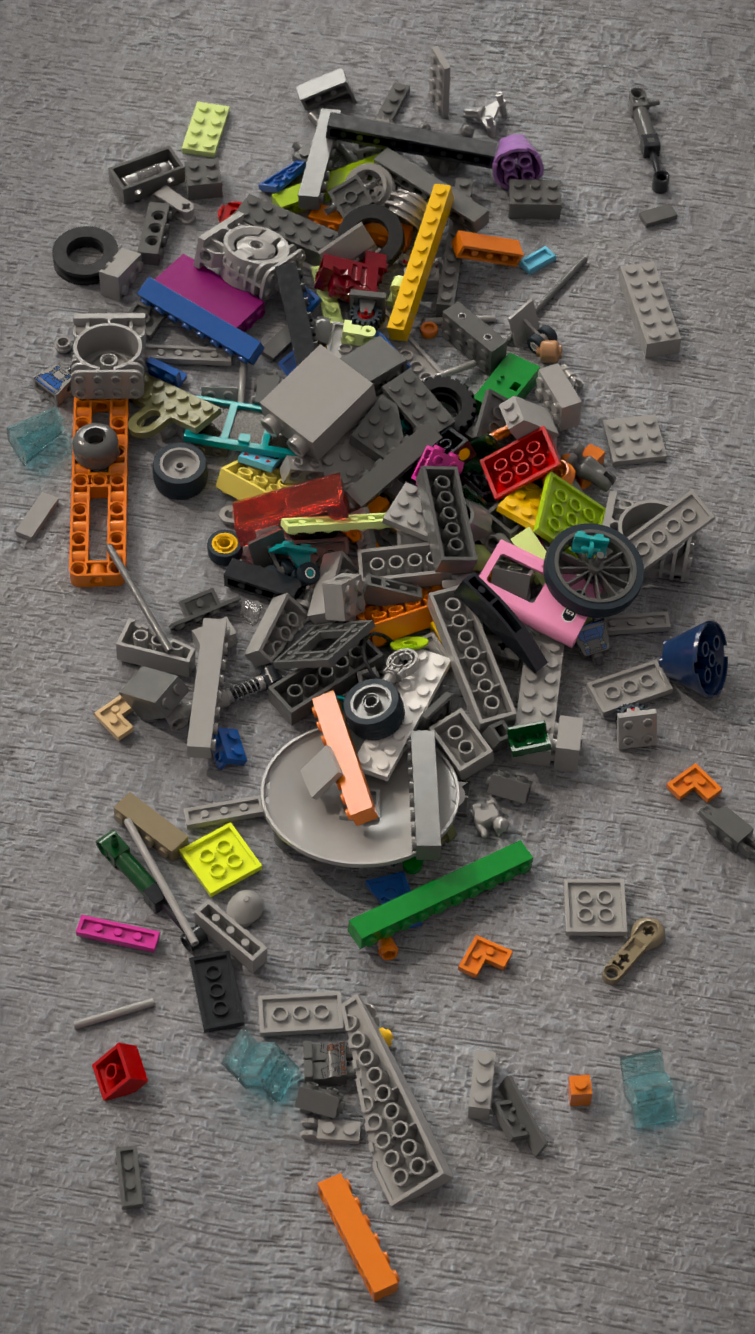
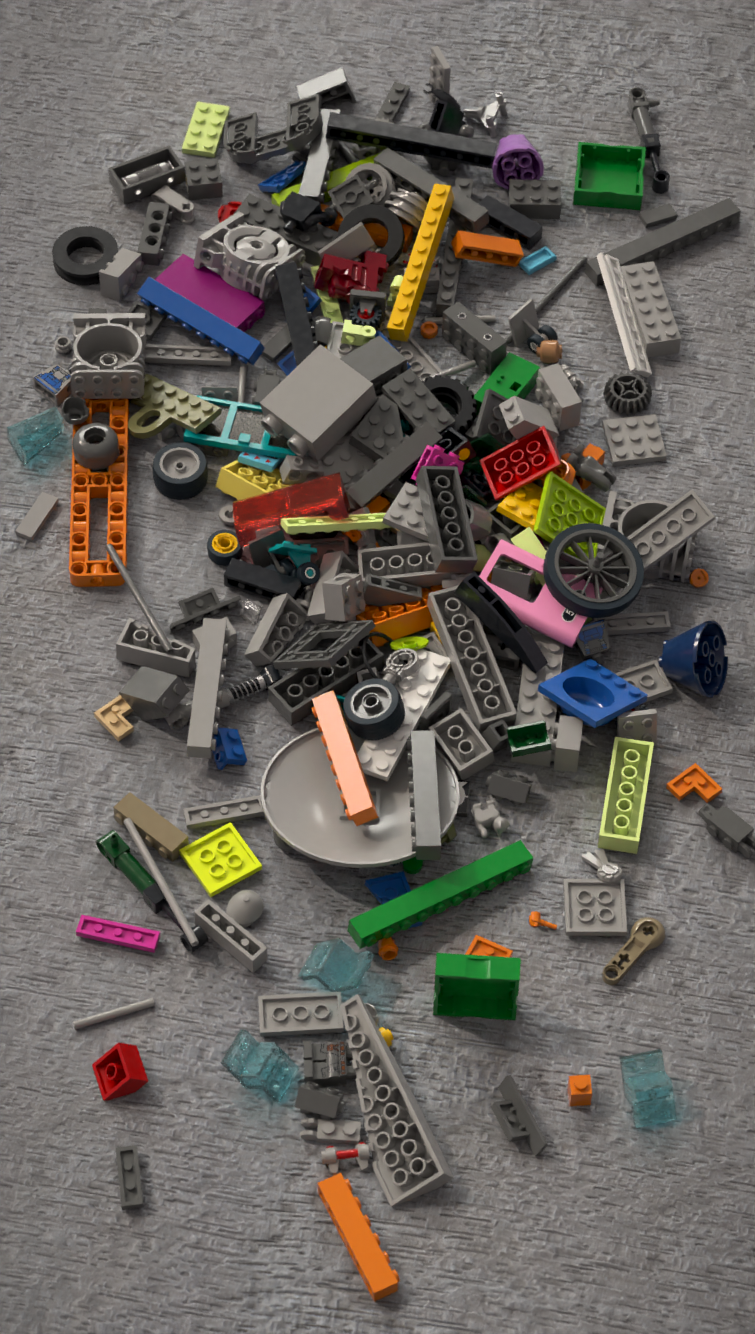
blue bracket [146,357,187,388] -> none
black plate [189,951,245,1033] -> none
light grey tile [300,745,343,800] -> none
light grey brick [468,1050,496,1120] -> none
orange axle [486,425,512,444] -> none
teal hips [571,531,609,558] -> none
none -> dark grey hair [62,397,89,425]
none -> dark grey plate [223,94,323,164]
none -> black torso [280,191,338,234]
none -> clear light blue bracket [298,938,374,992]
none -> light grey piece [321,1142,369,1175]
none -> black torso [423,83,466,135]
none -> green tile [433,953,521,1021]
none -> black brick [478,195,543,250]
none -> orange hand [529,911,557,930]
none -> blue piece [538,659,648,728]
none -> green tile [573,142,646,210]
none -> light grey piece [582,849,622,883]
none -> dark grey brick [585,198,741,287]
none -> white plate [597,252,652,378]
none -> yellowish green brick [598,737,654,854]
none -> dark grey gear [603,371,652,416]
none -> orange tile [689,568,709,588]

